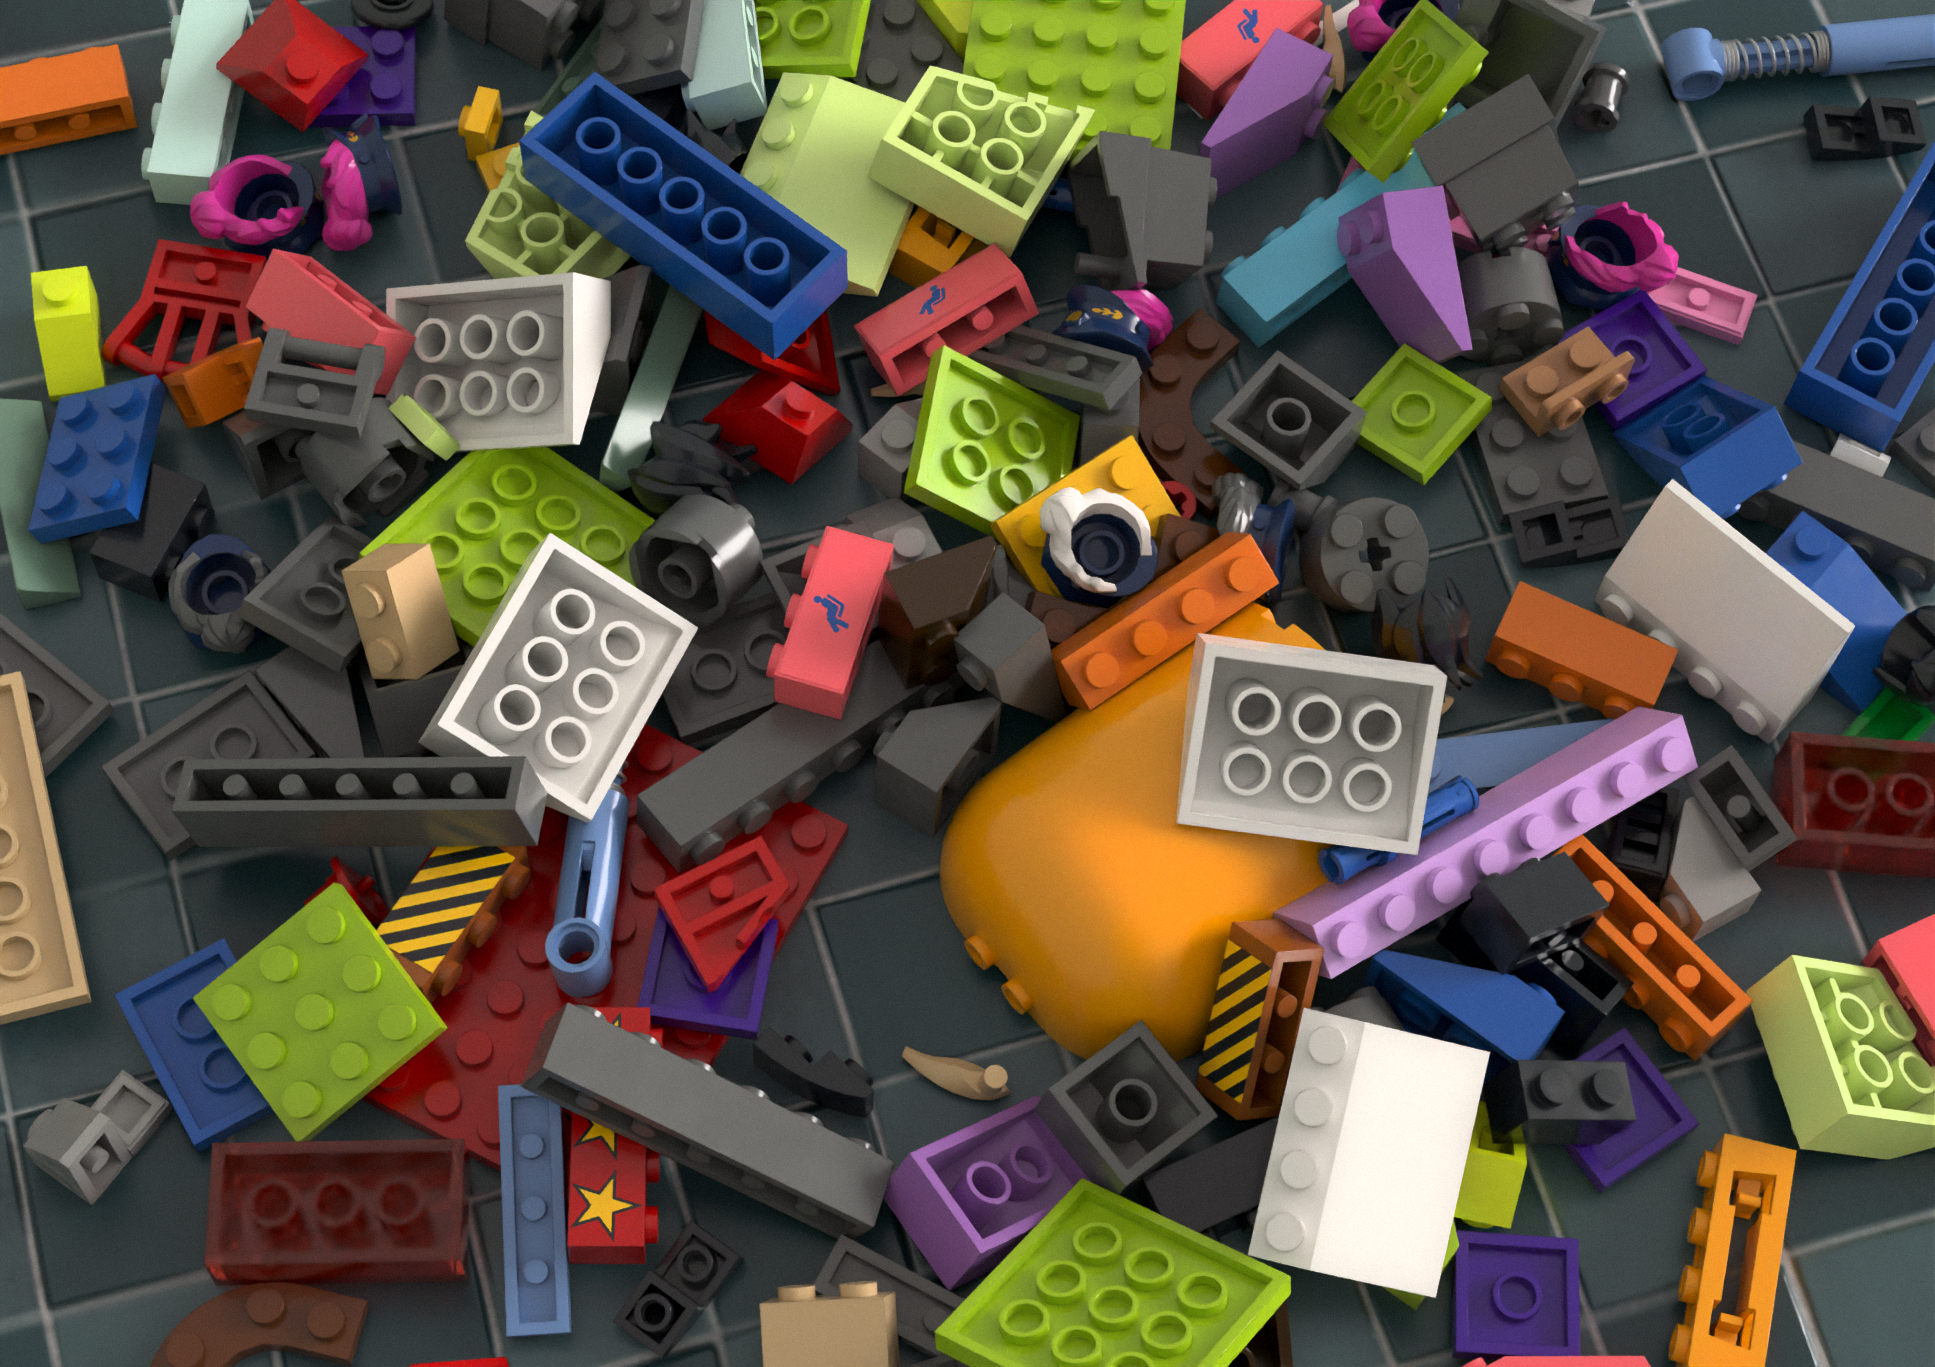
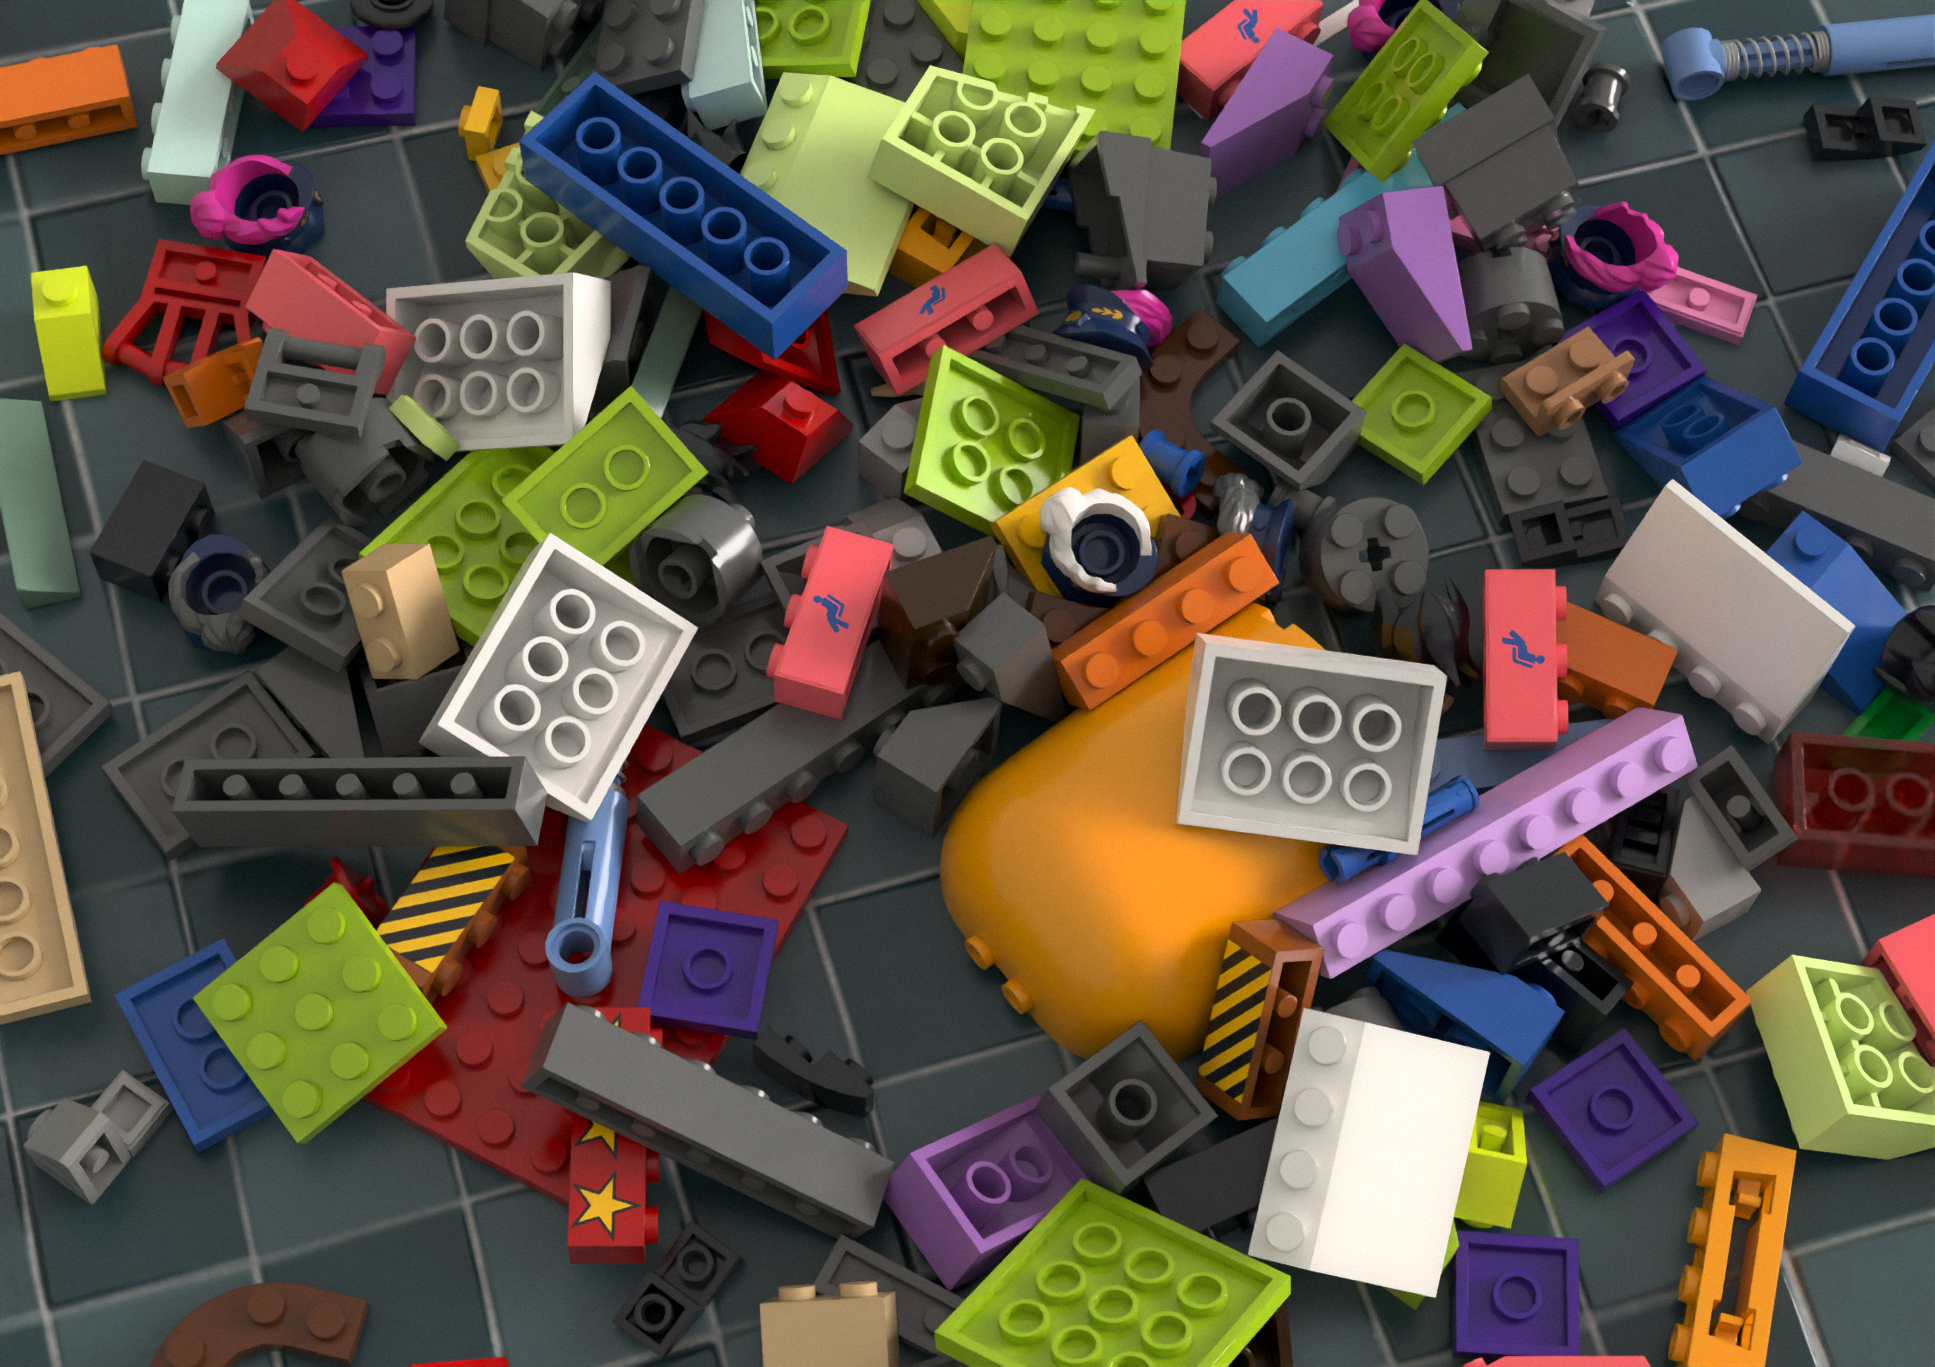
blue plate [28,374,167,544] -> none
clear red brick [204,1139,471,1286] -> none
piece [320,113,402,251] -> none
medium blue plate [498,1084,572,1338] -> none
red wing [654,836,790,994] -> none
tan bar [902,1046,1012,1101] -> none
tan bar [1322,4,1347,92] -> none
black brick [1483,1060,1636,1144] -> none
none -> lime plate [501,386,708,566]
none -> blue bush [1139,429,1207,498]
none -> coral brick [1482,569,1568,750]

